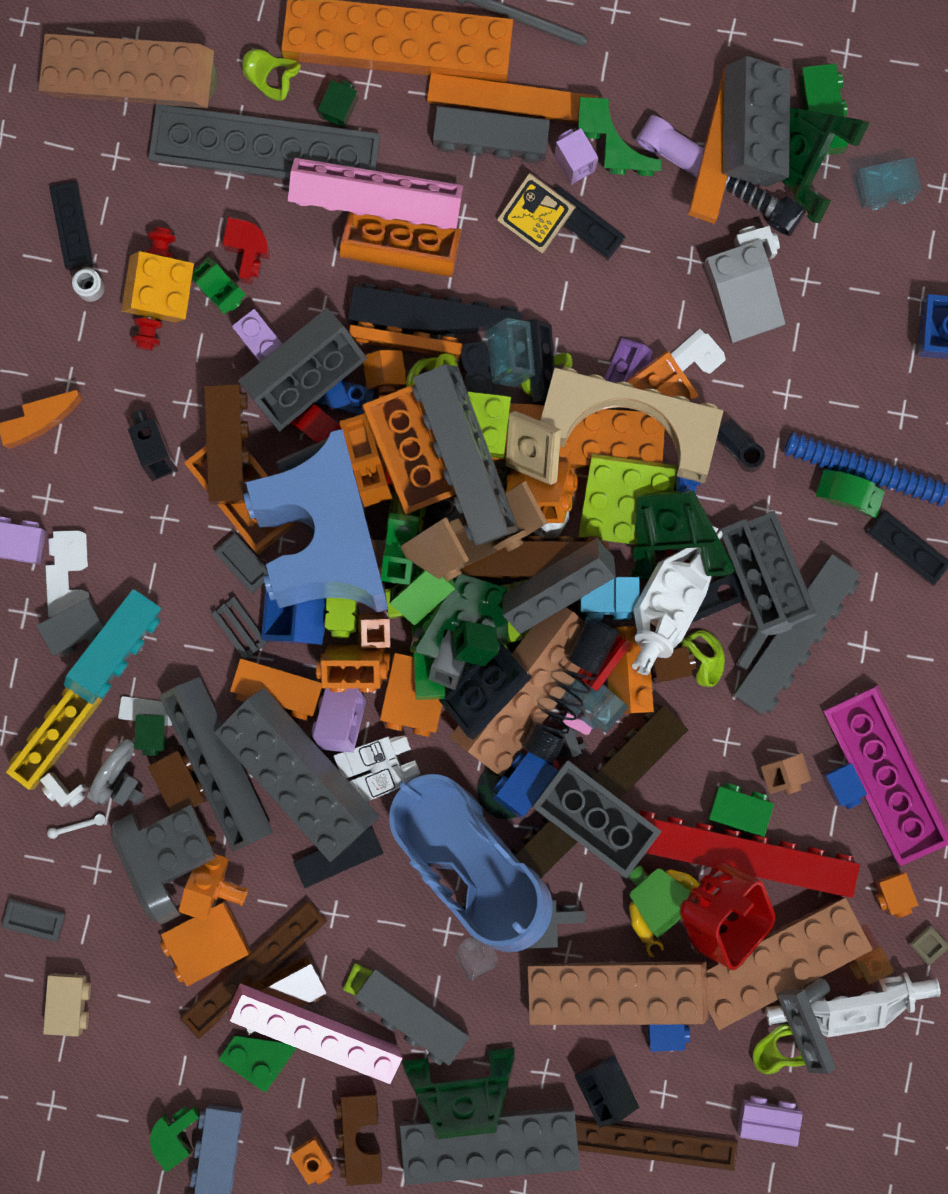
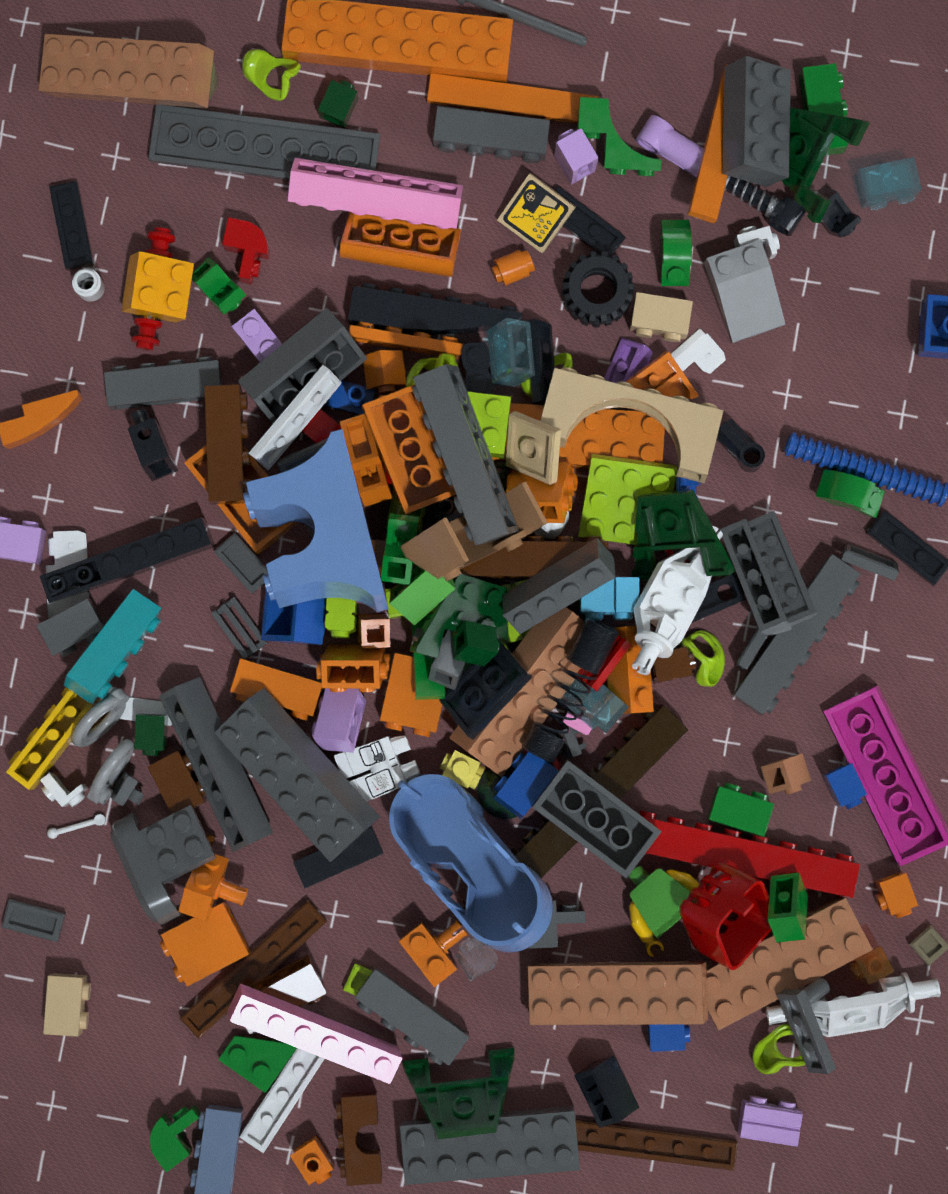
none -> black slope [40,517,216,603]
none -> light grey piece [72,686,129,747]
none -> dark grey brick [104,357,223,410]
none -> white tile [239,1048,325,1153]
none -> white tile [249,365,342,470]
none -> orange brick [399,920,468,987]
none -> light yellow brick [440,750,485,790]
none -> orange brick [491,250,535,286]
none -> black tyre [562,251,634,328]
none -> tan brick [629,292,693,342]
none -> green brick [660,220,692,286]
none -> green brick [768,873,808,943]
none -> black bracket [821,190,861,238]
none -> dark grey tile [841,543,899,581]

